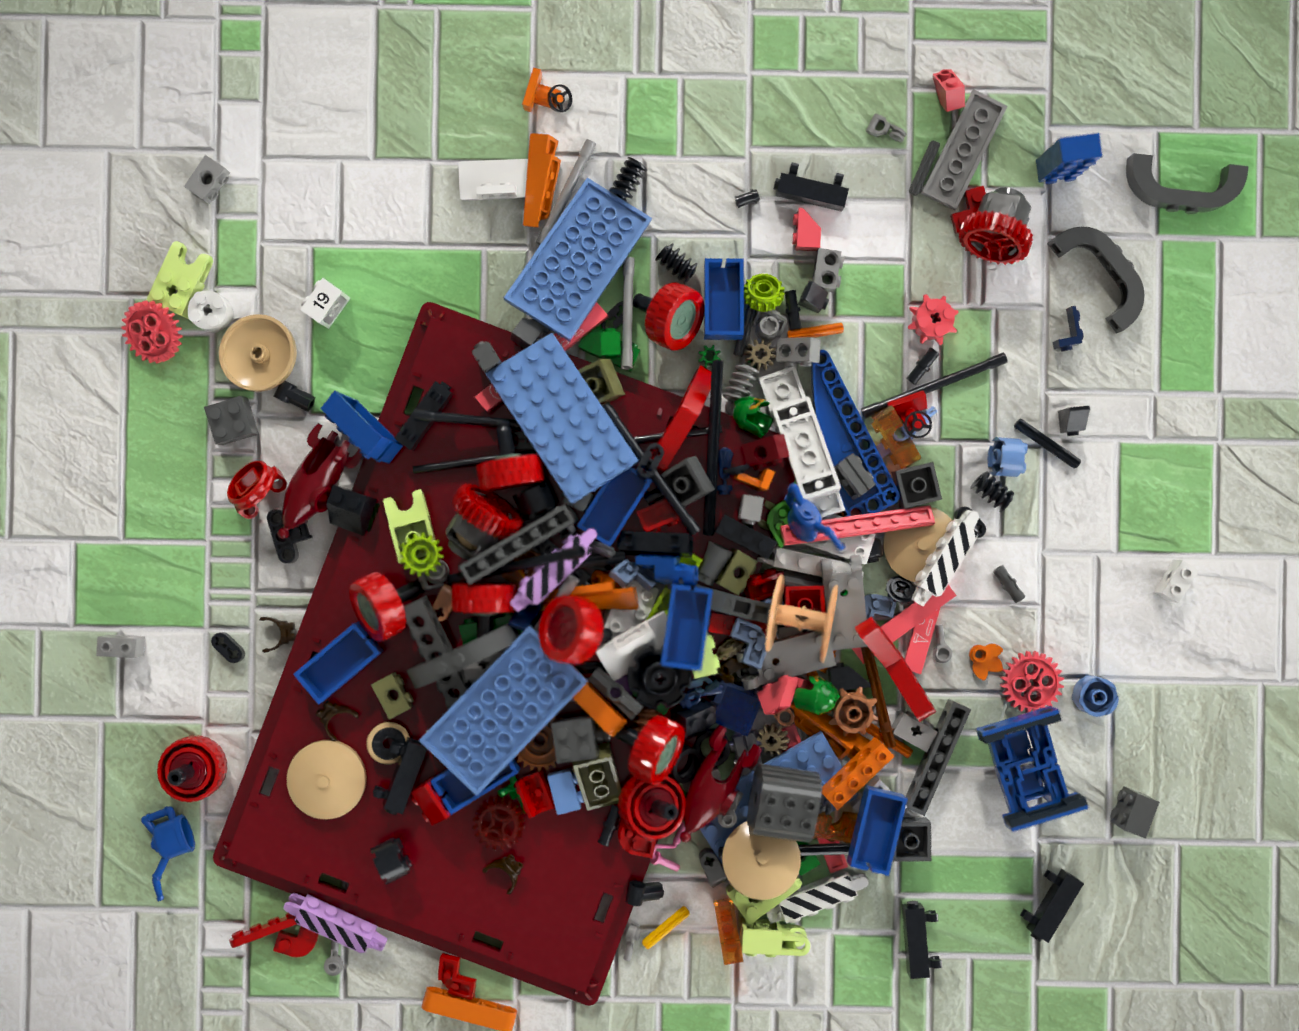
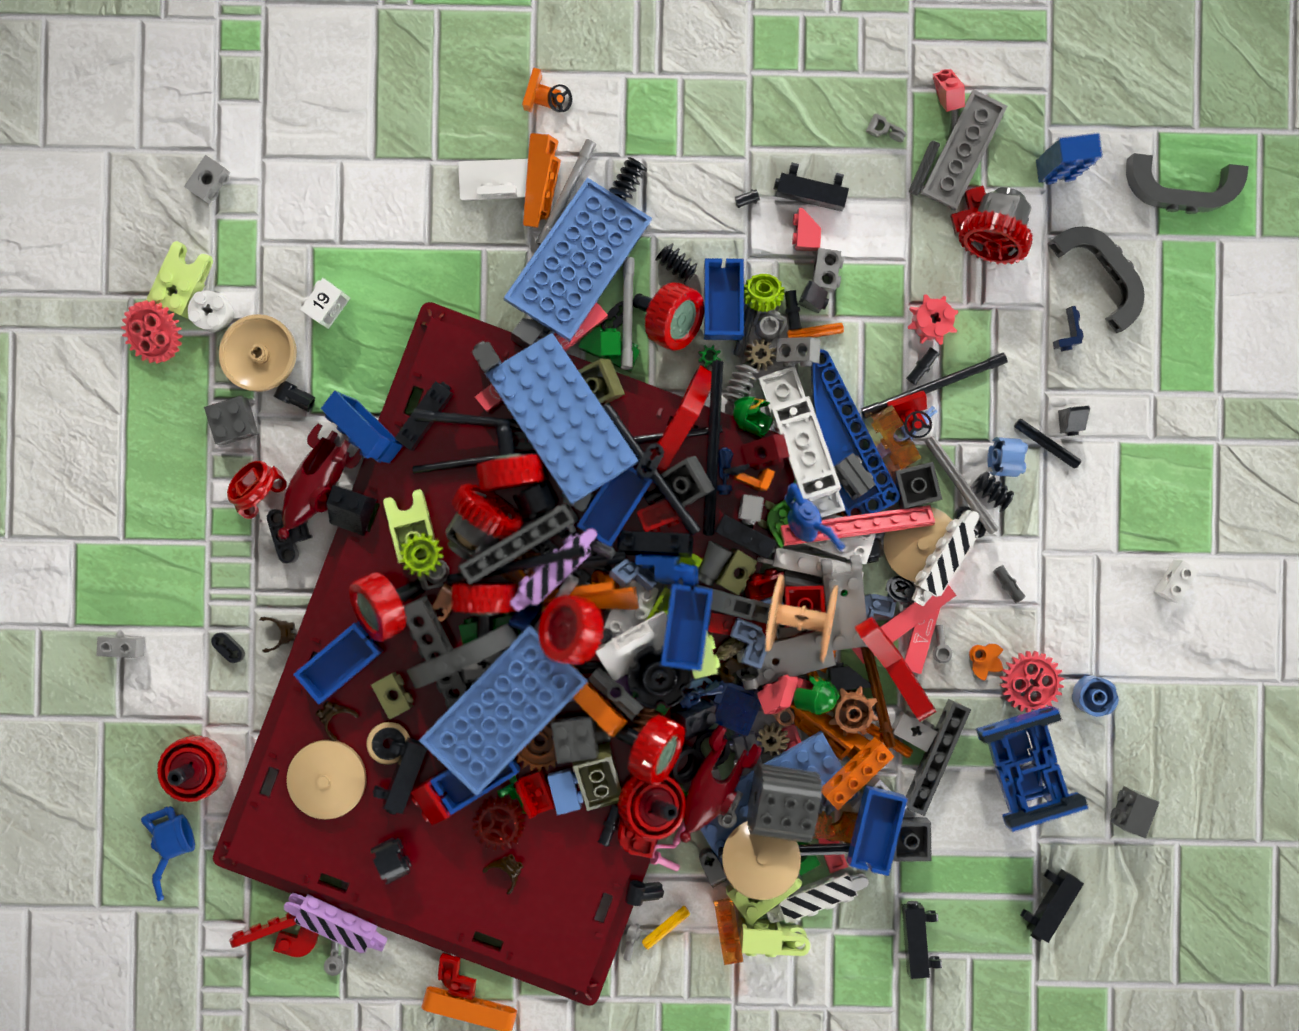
none -> light grey axle [925,436,999,534]

